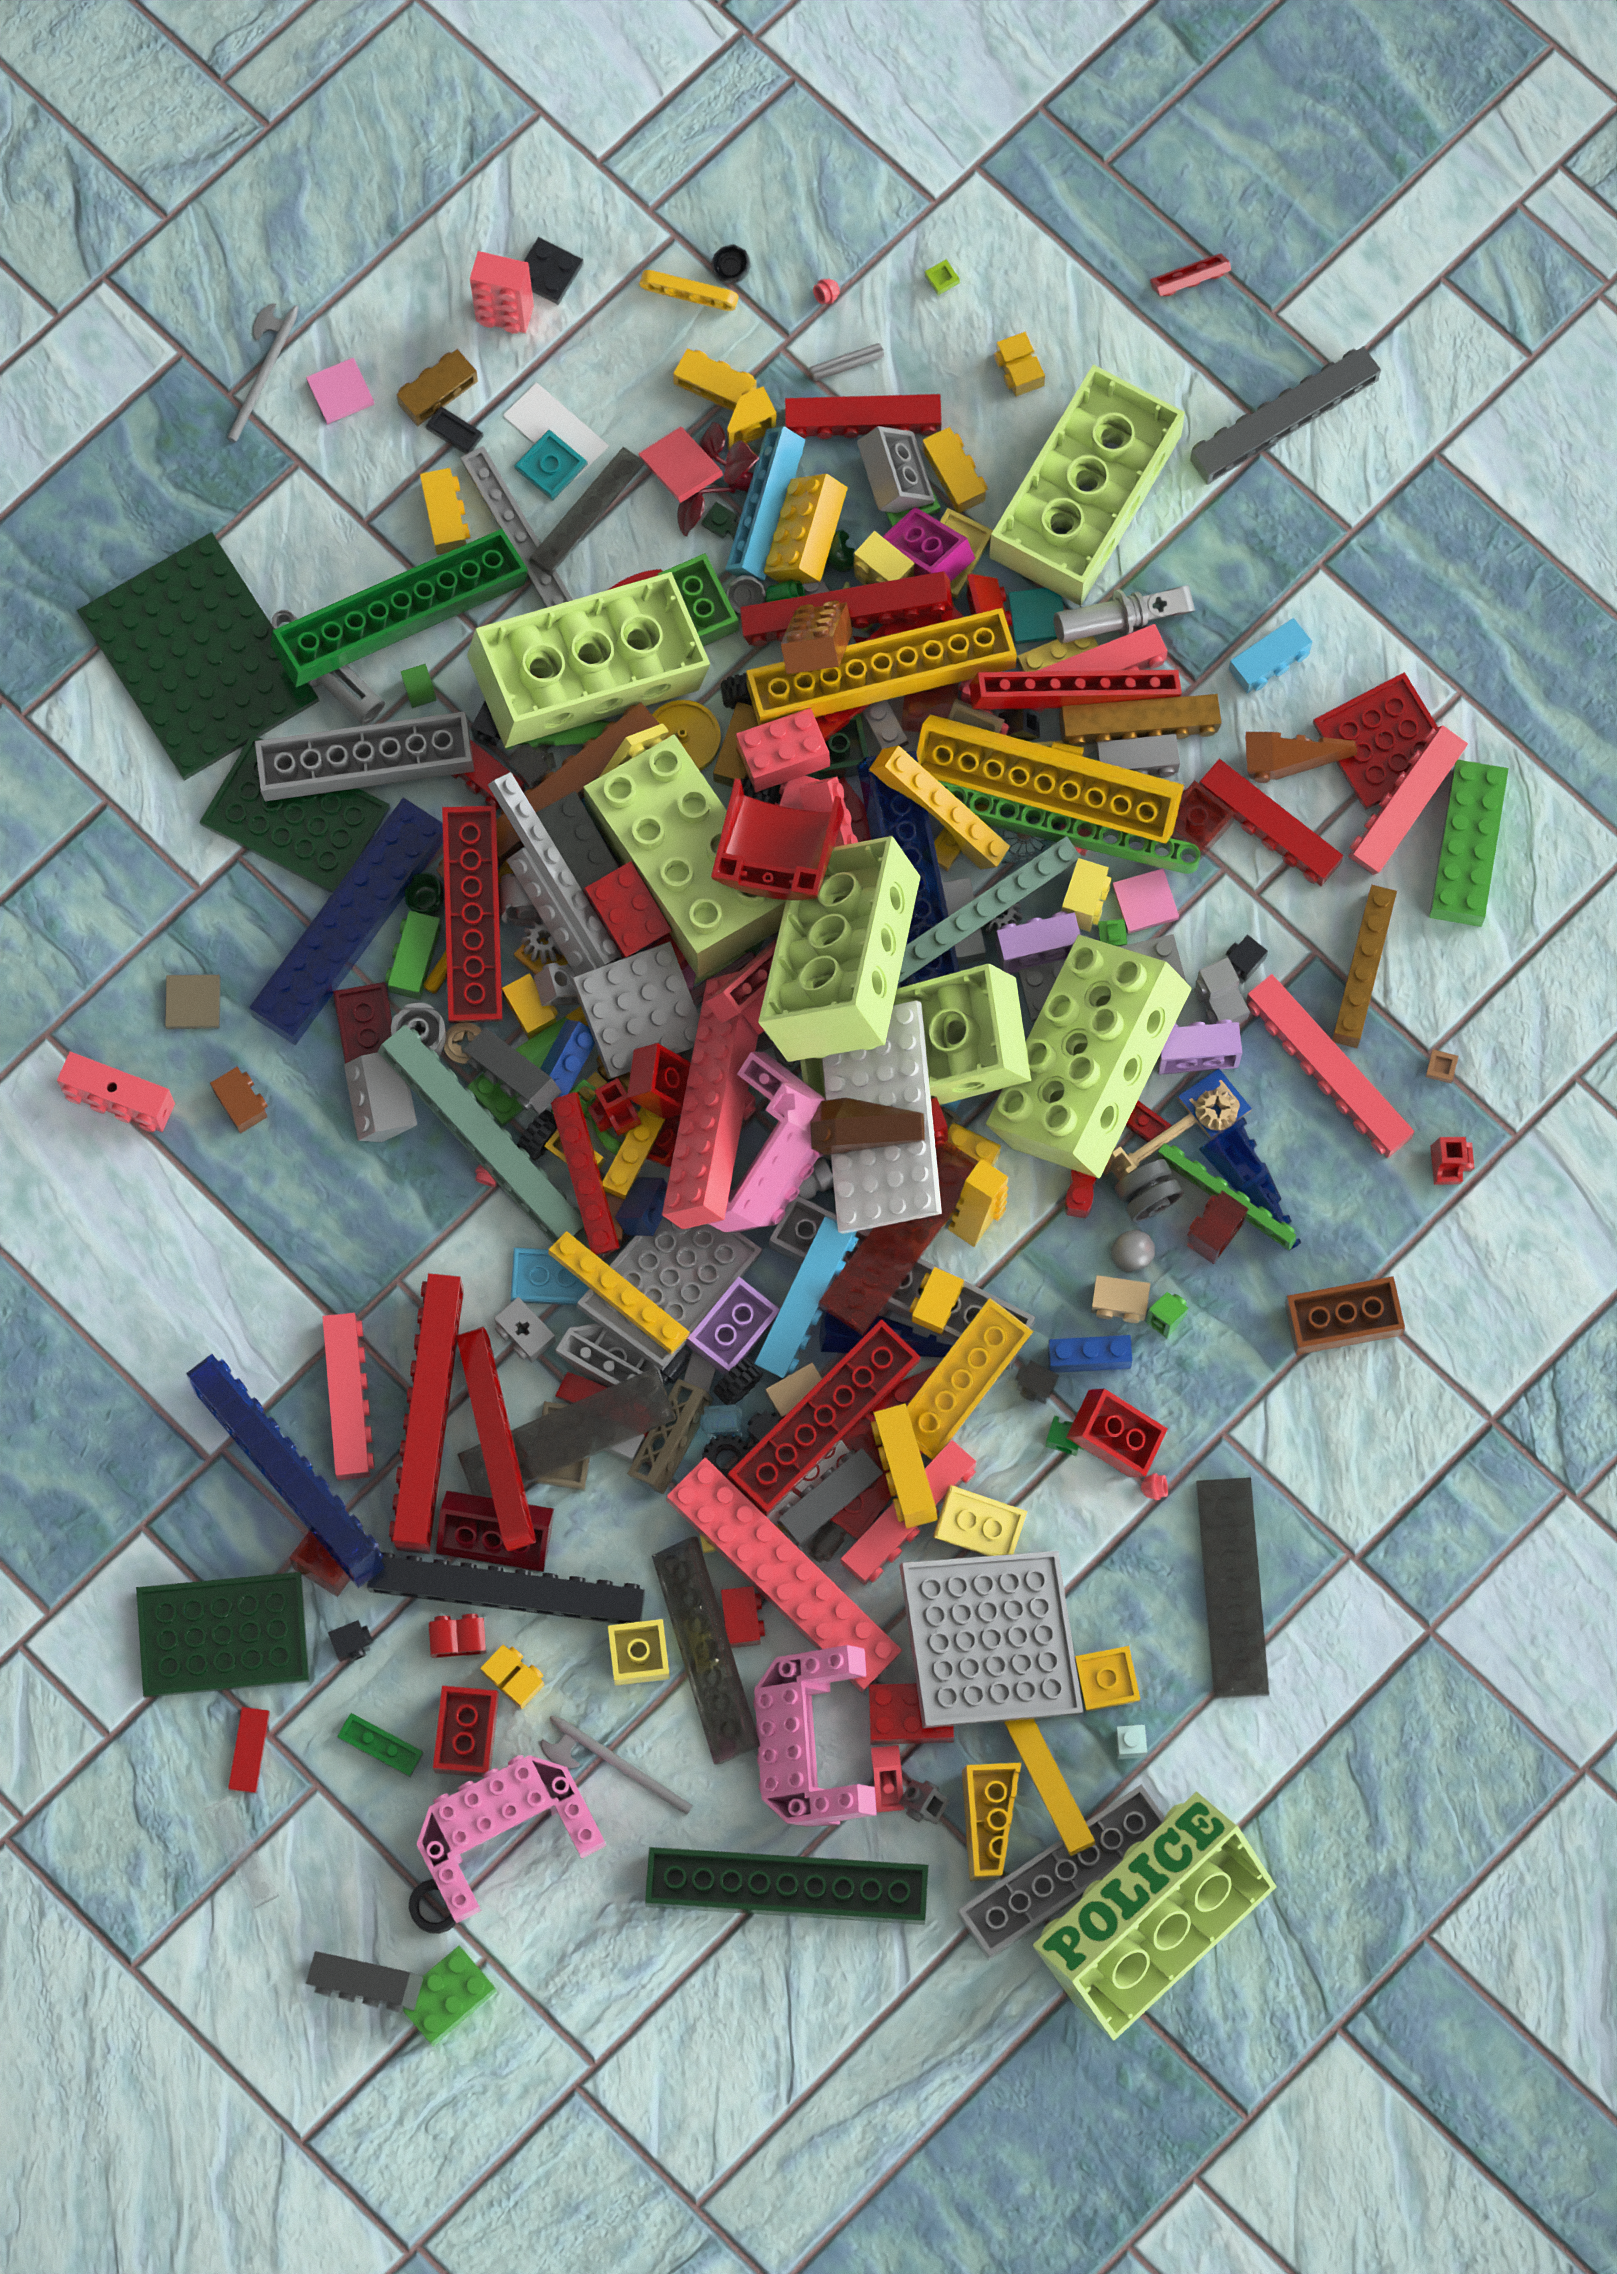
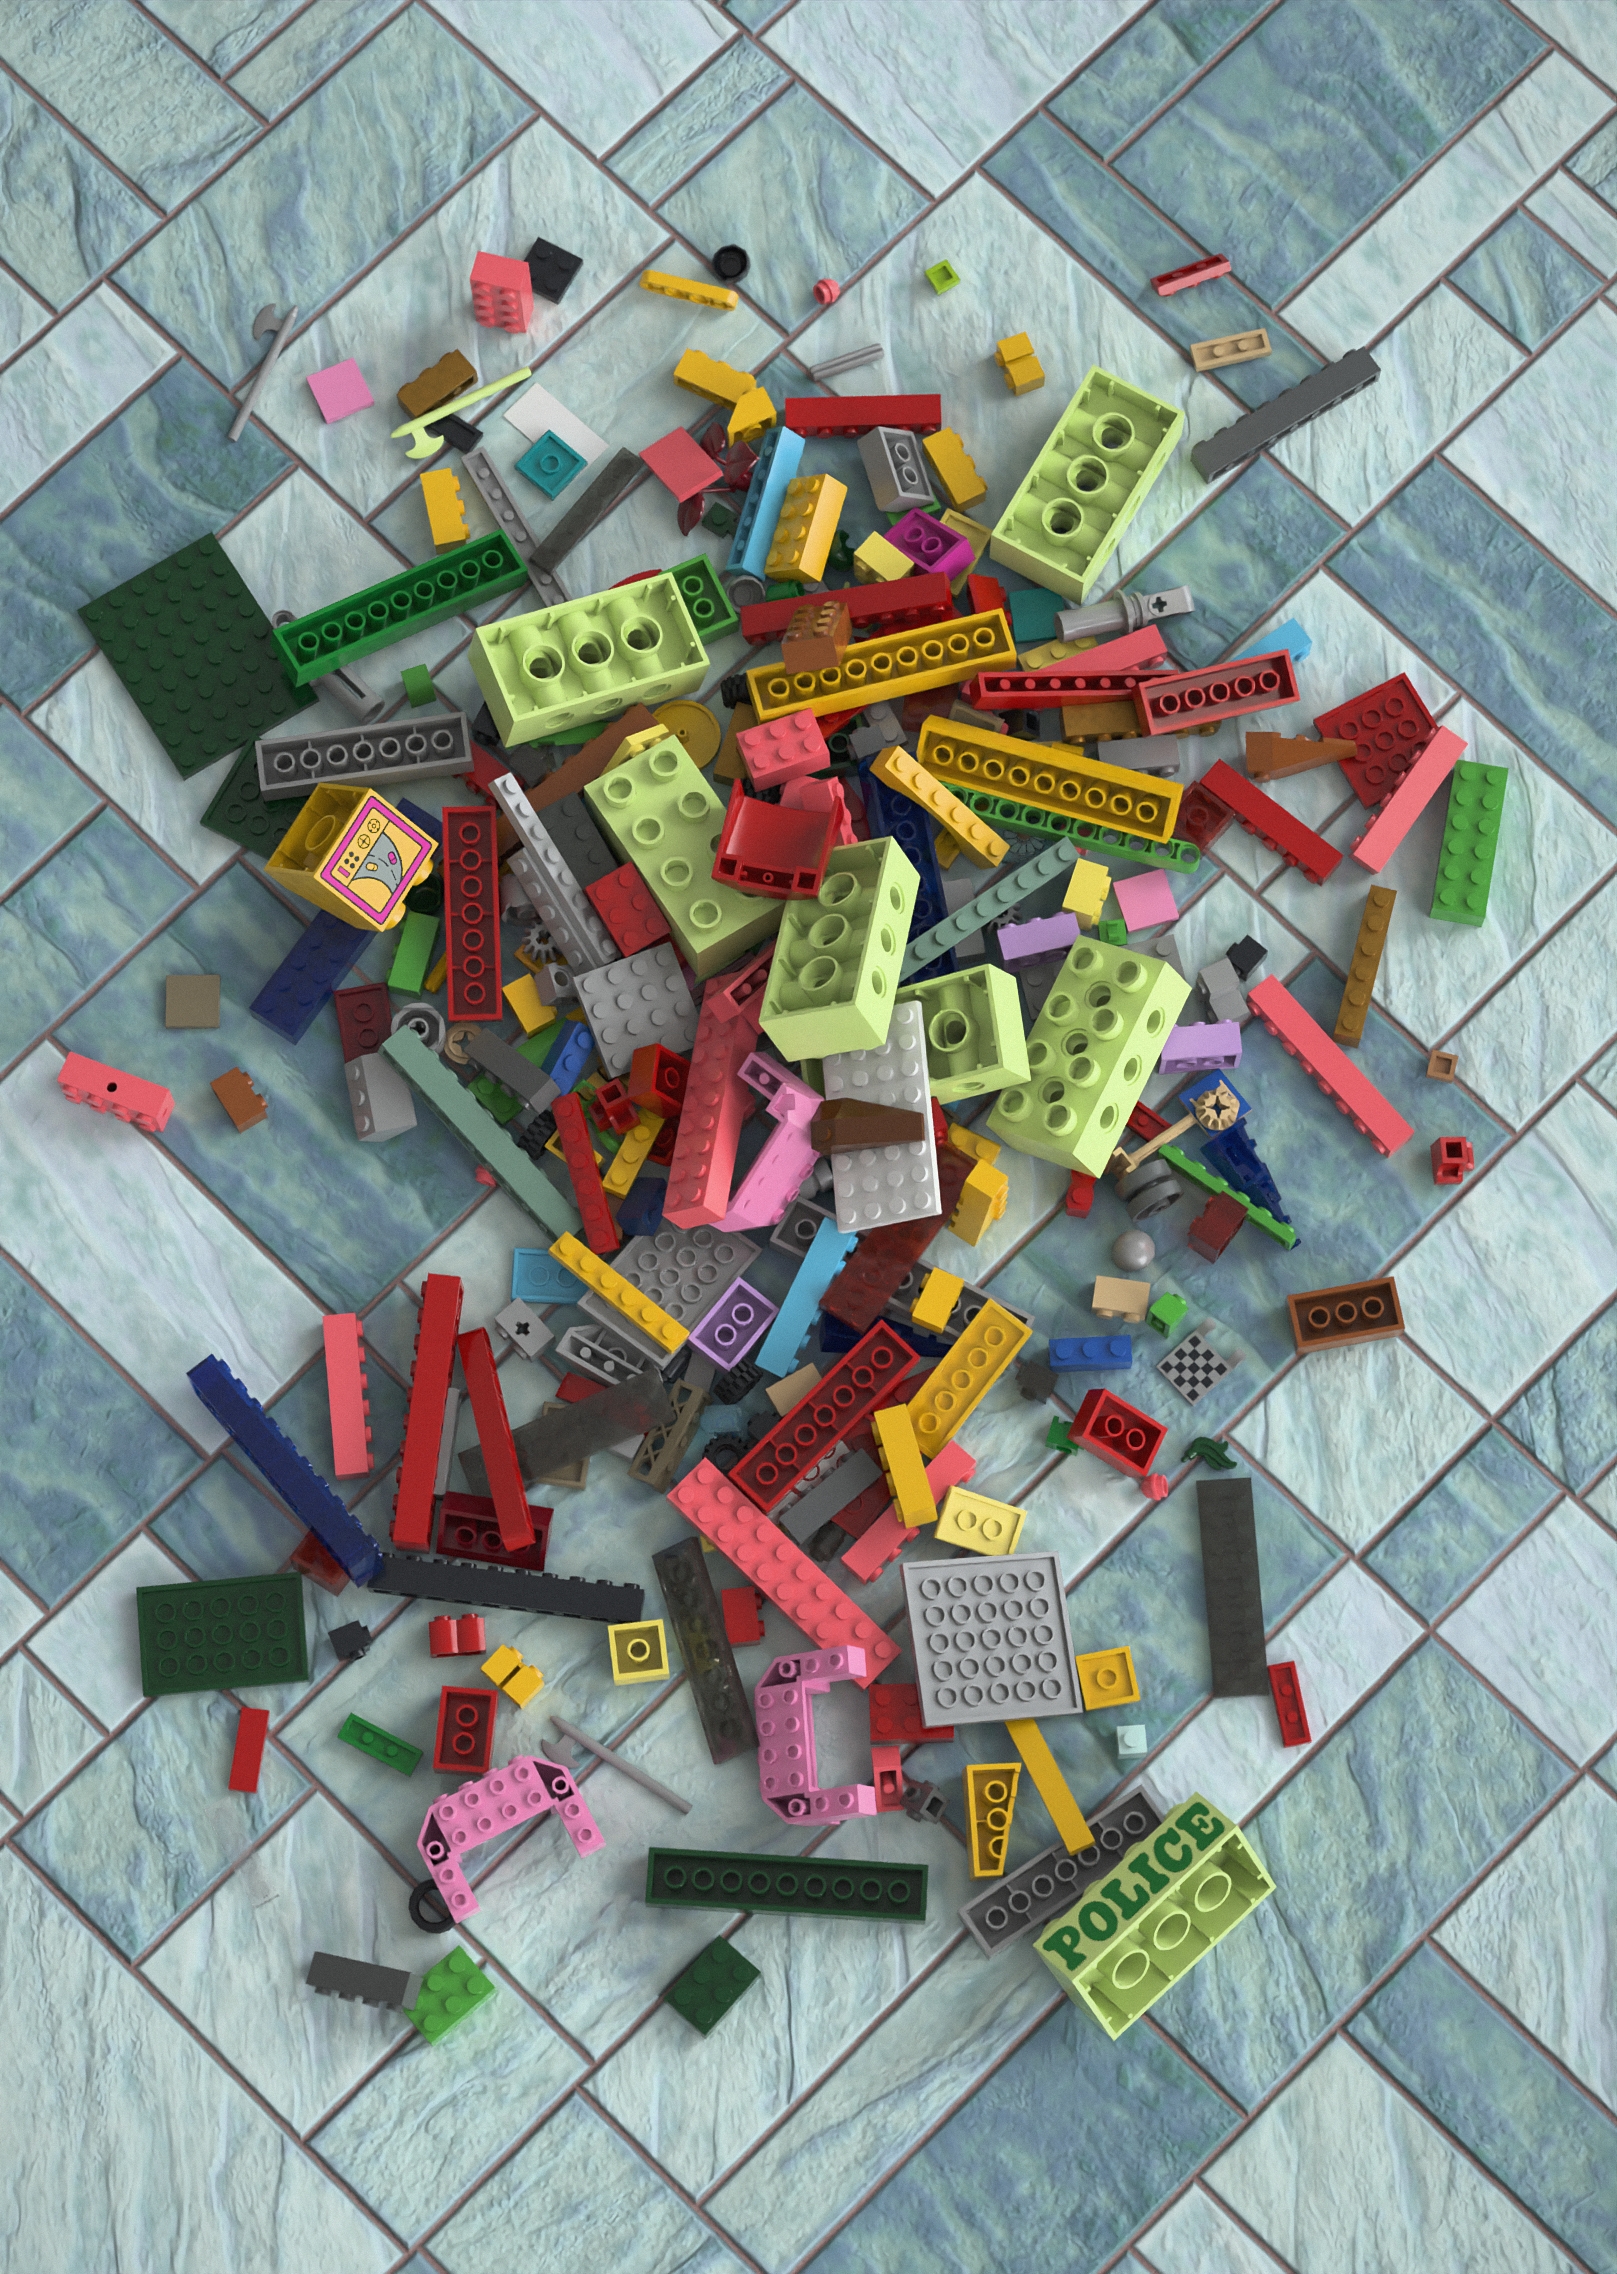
none -> yellow slope [263,782,438,932]
none -> yellowish green piece [390,366,532,459]
none -> light grey tile [434,1387,462,1500]
none -> dark green brick [663,1935,762,2039]
none -> dark grey brick [846,724,888,767]
none -> brick [1131,649,1301,739]
none -> light grey flag [1156,1317,1246,1406]
none -> dark green piece [1181,1437,1237,1471]
none -> tan plate [1190,328,1272,372]
none -> red tile [1266,1661,1312,1748]

